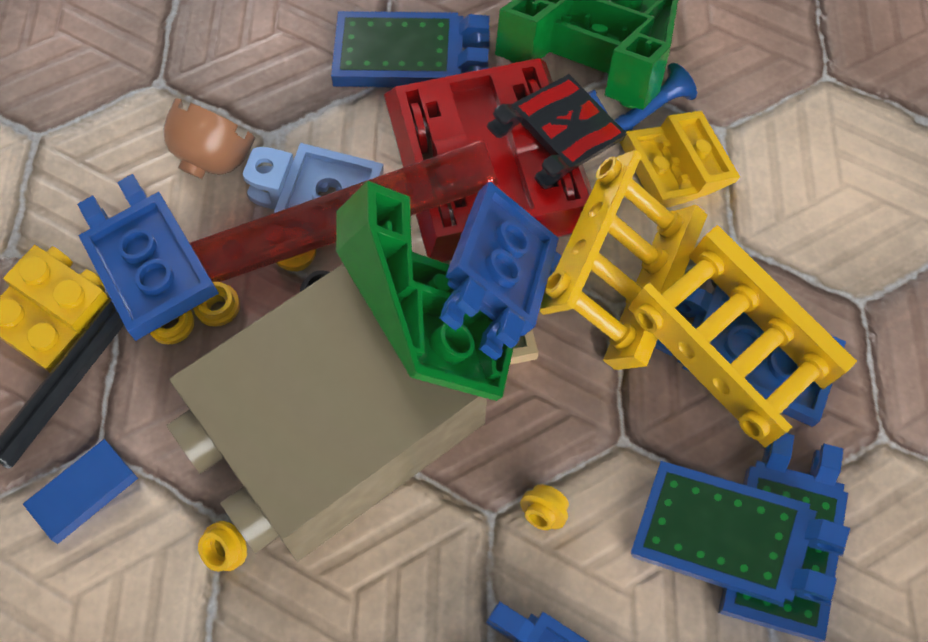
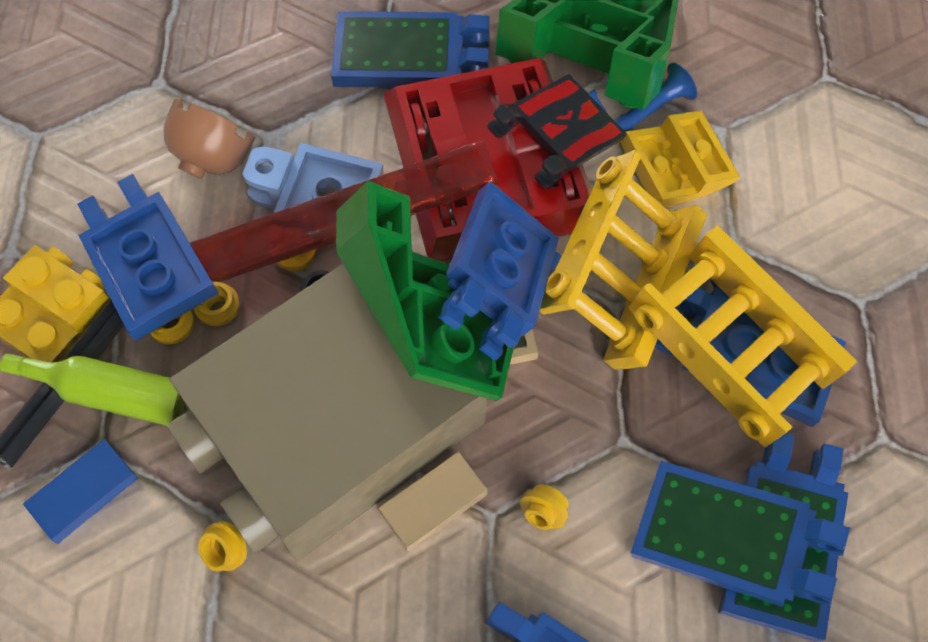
none -> lime piece [0,353,186,426]
none -> tan tile [379,452,488,552]

